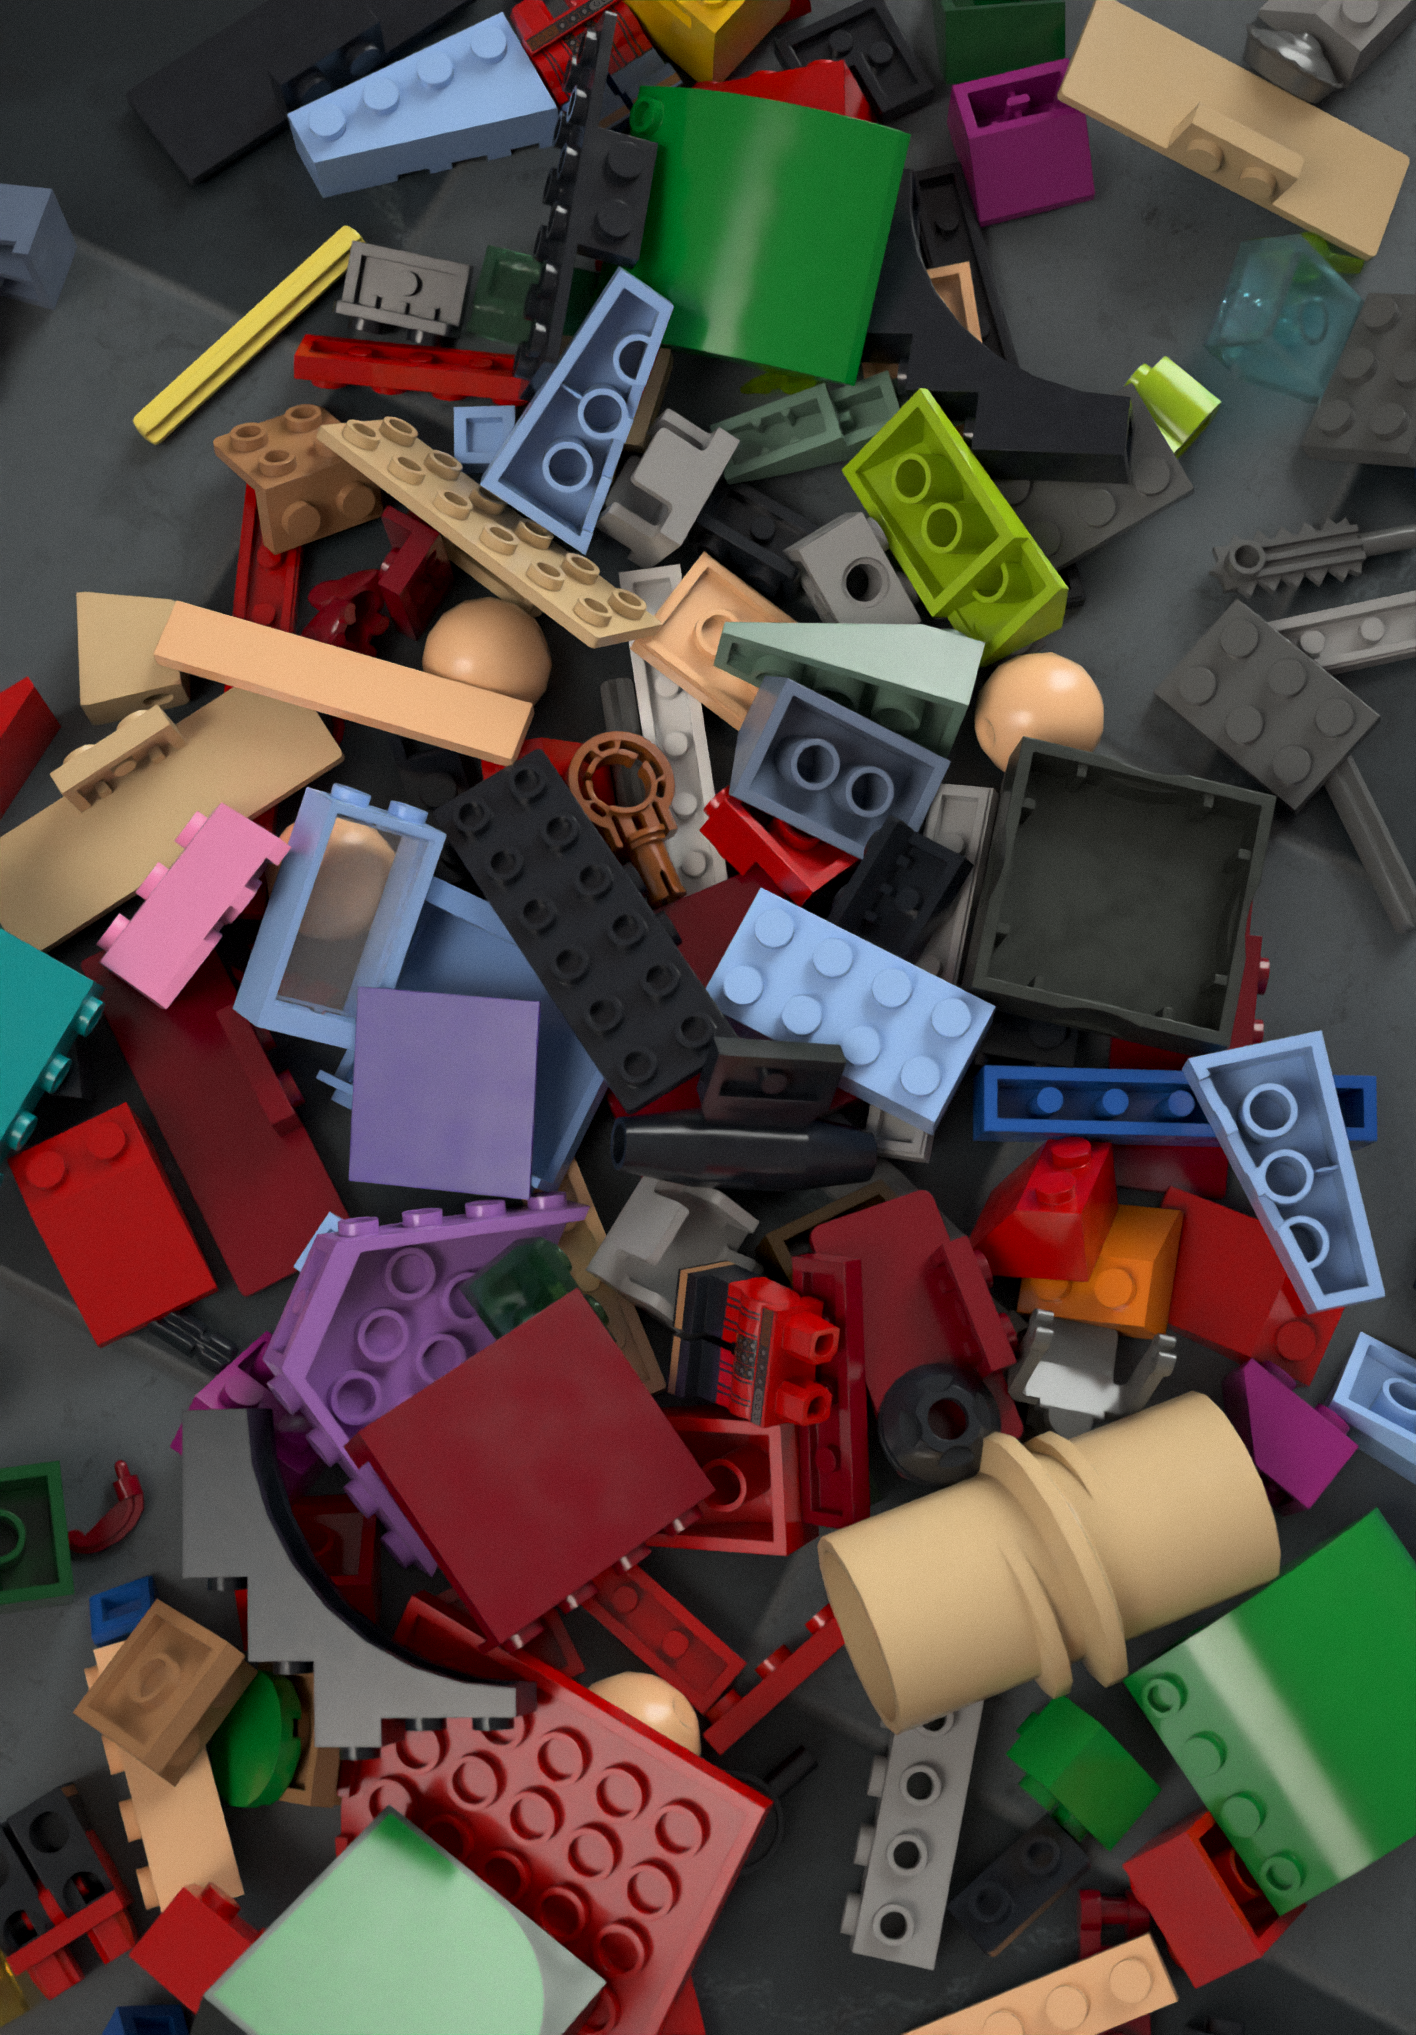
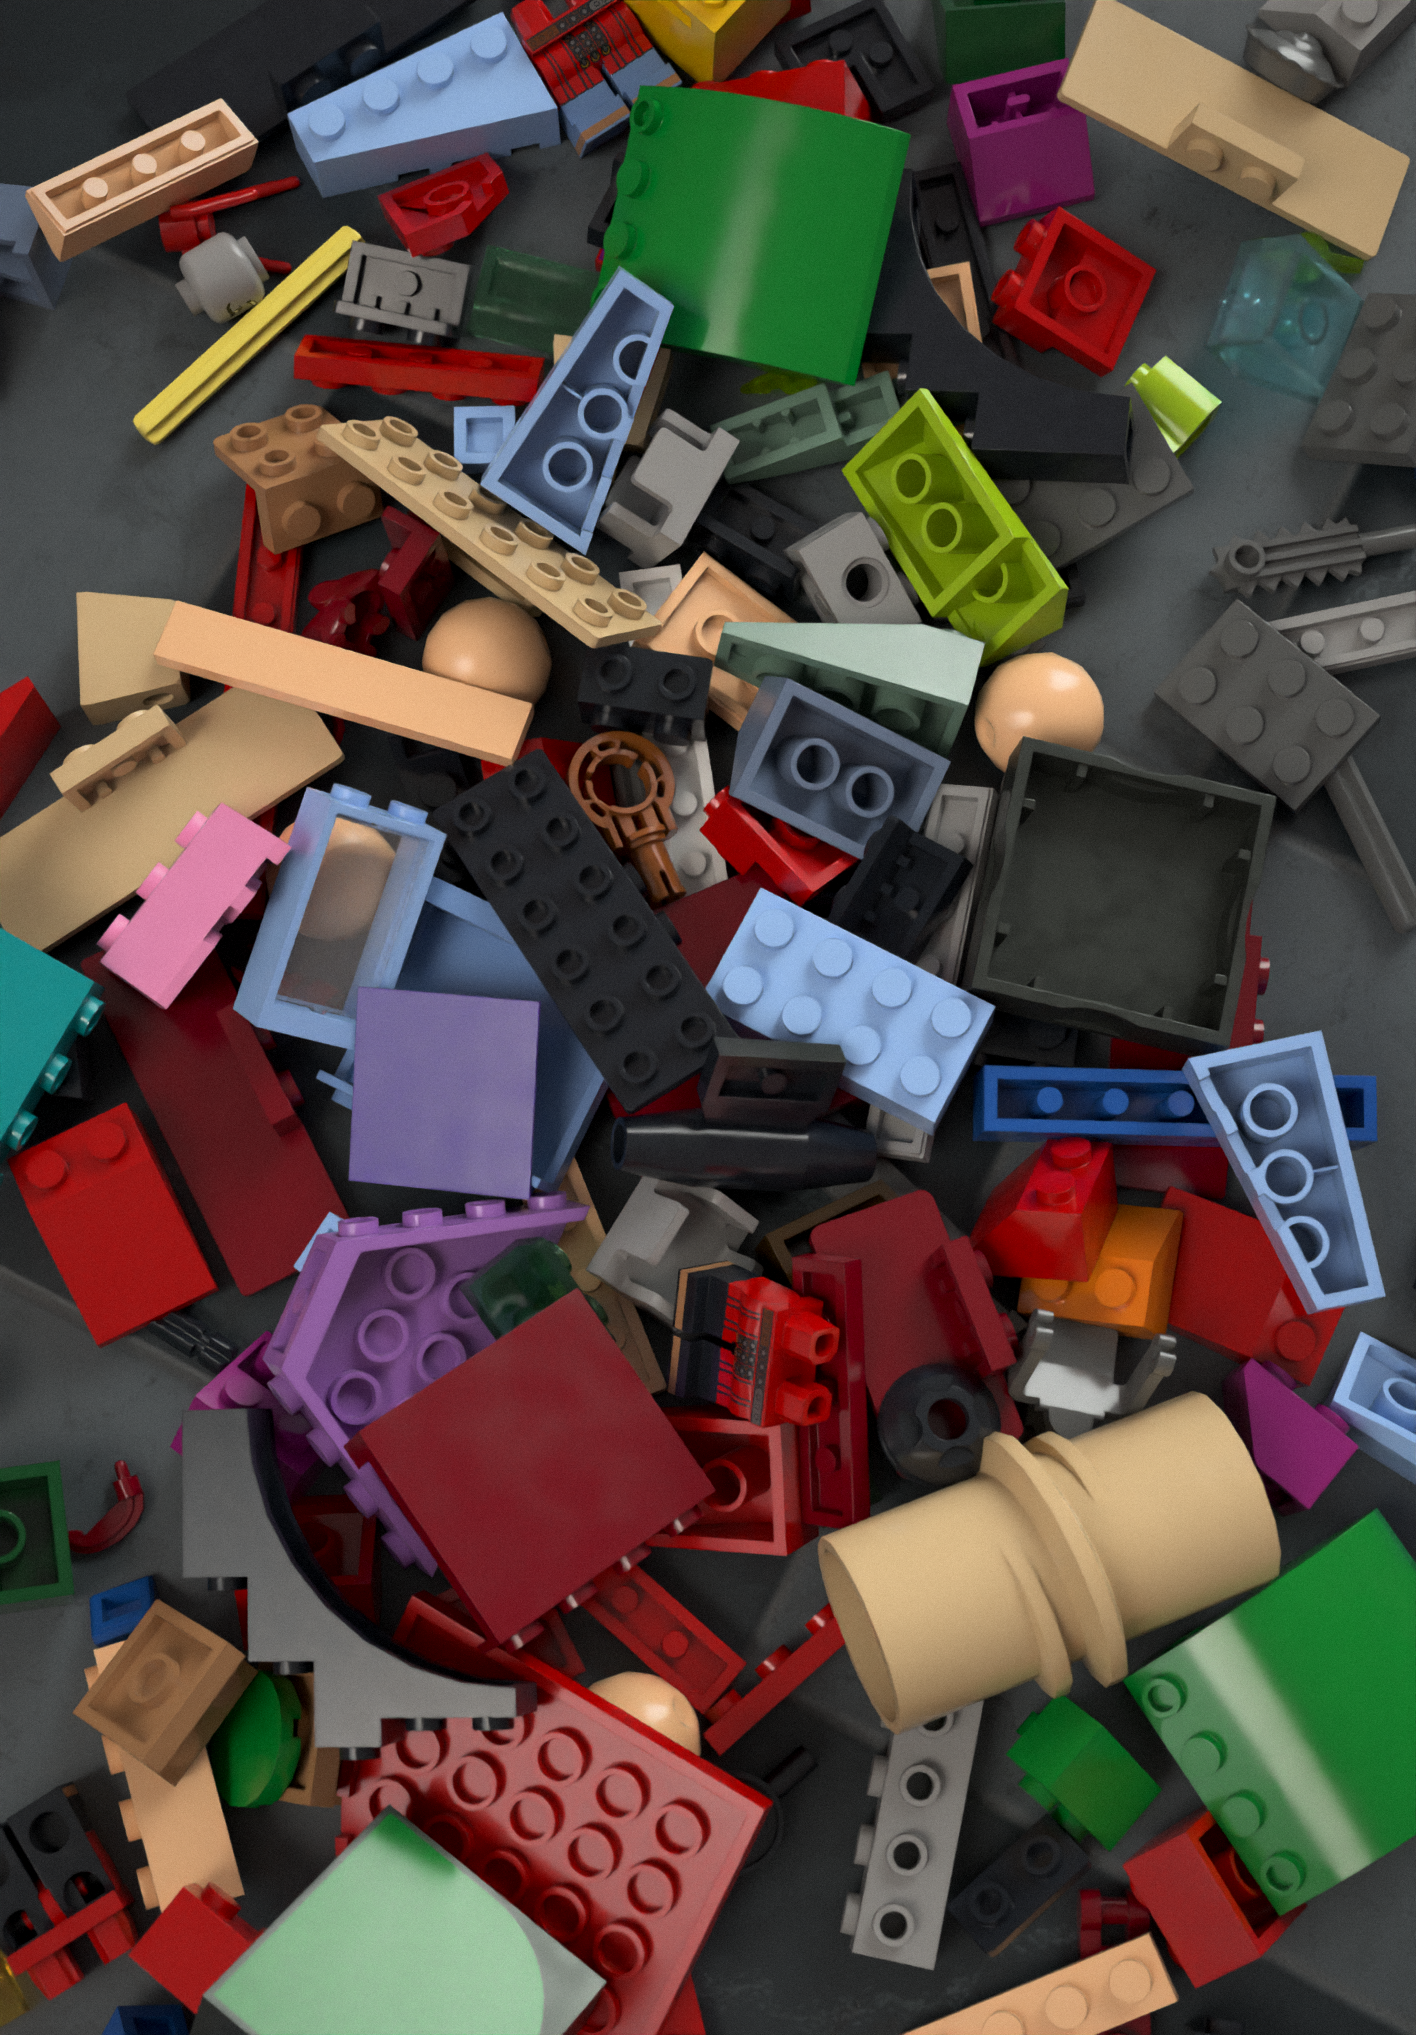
black bracket [512,10,658,402] -> none
none -> light nougat slope [25,98,258,262]
none -> red plant [158,176,300,274]
none -> light grey head [175,232,269,324]
none -> red plate [377,152,509,258]
none -> black bracket [577,644,713,746]
none -> red plate [991,206,1156,377]

